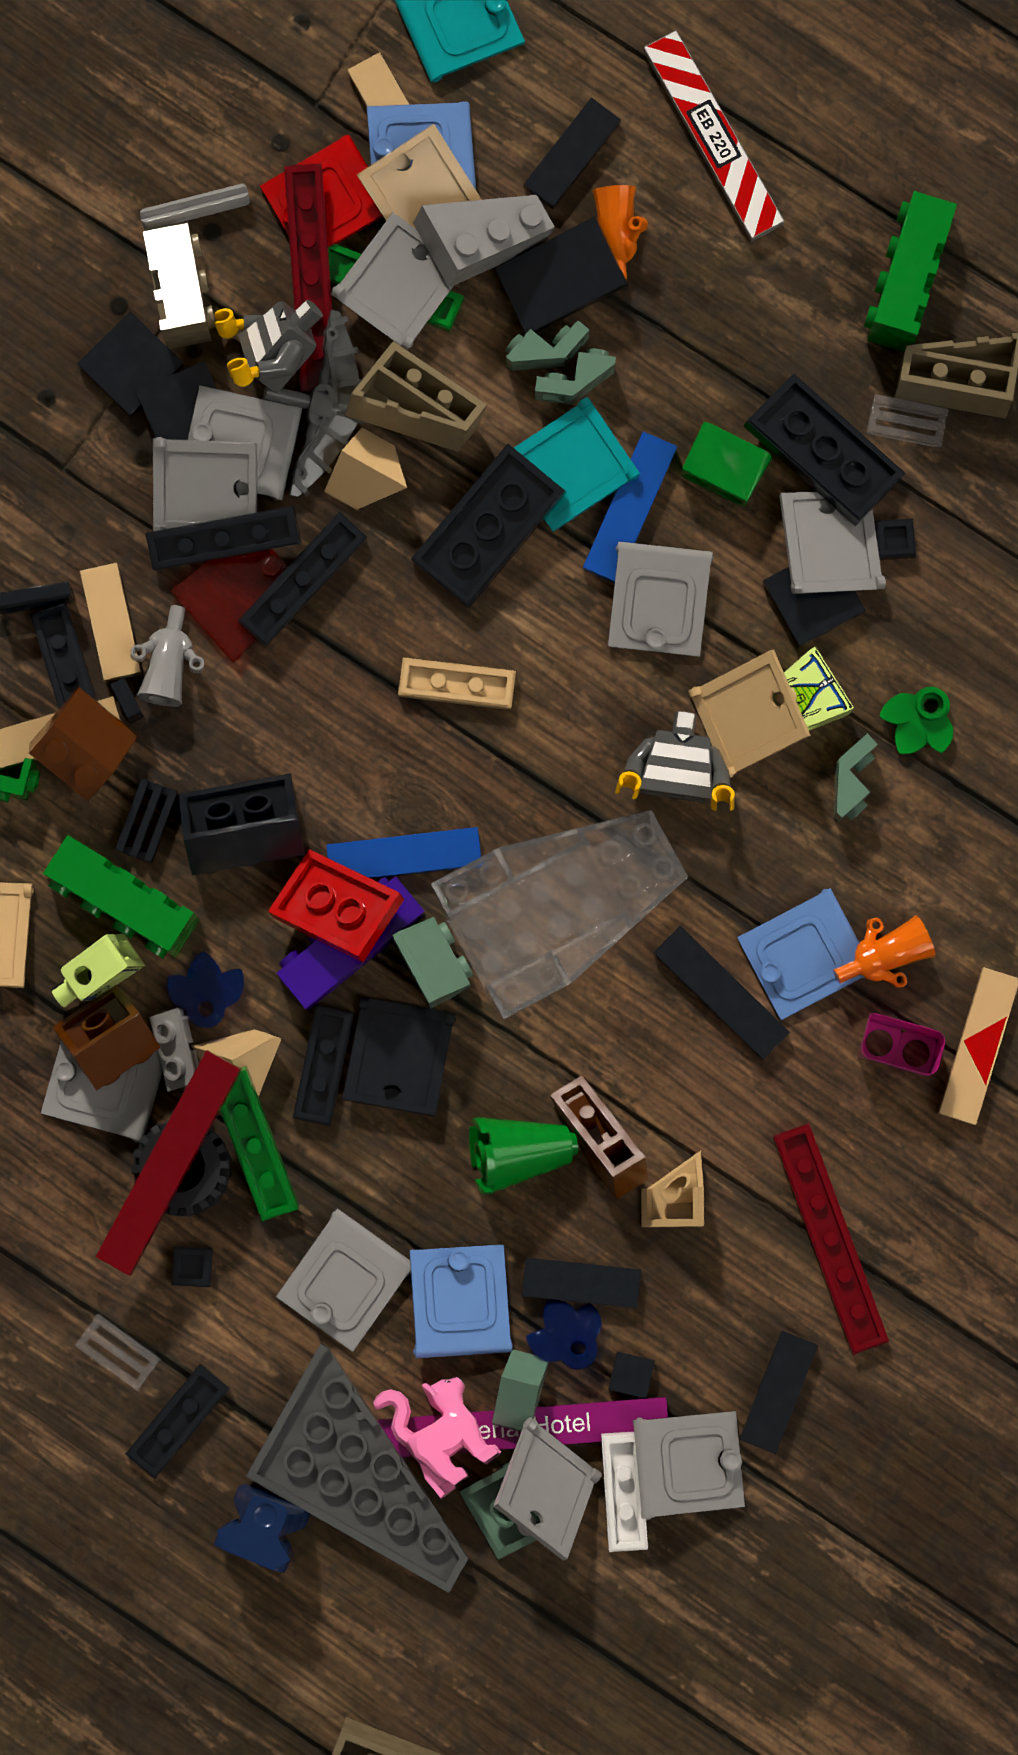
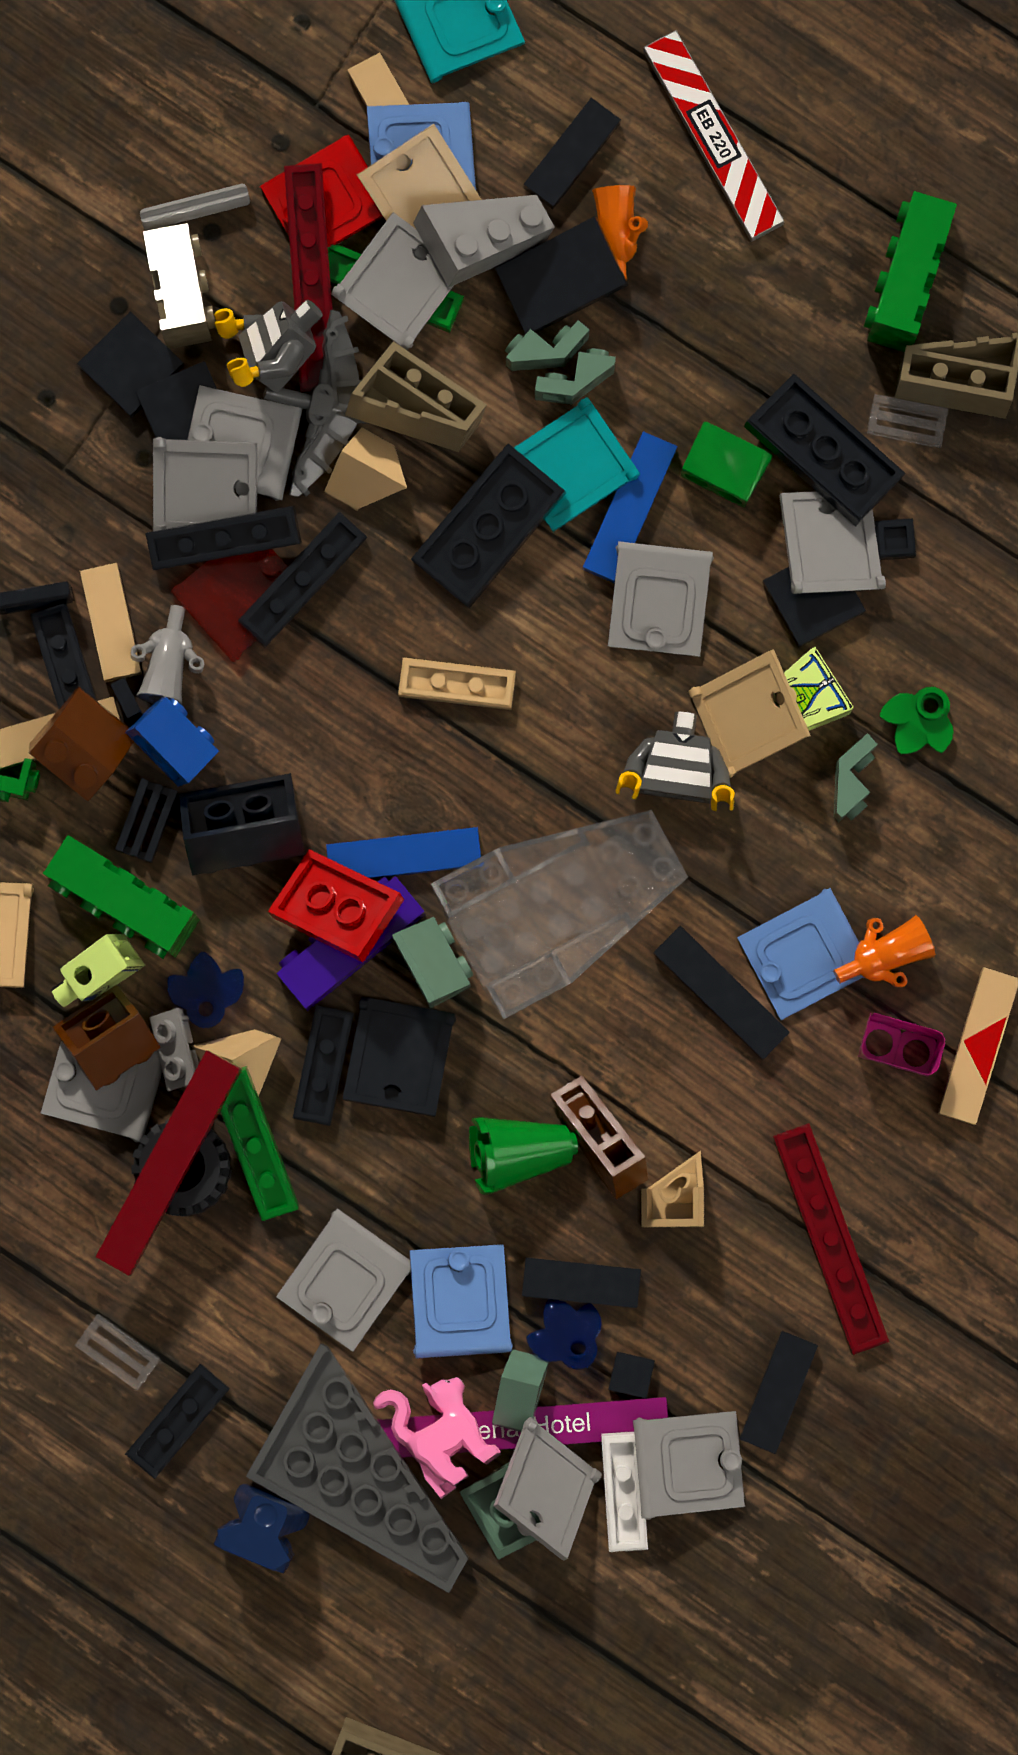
black tile [171,1247,213,1287] -> none
none -> blue brick [125,697,219,787]

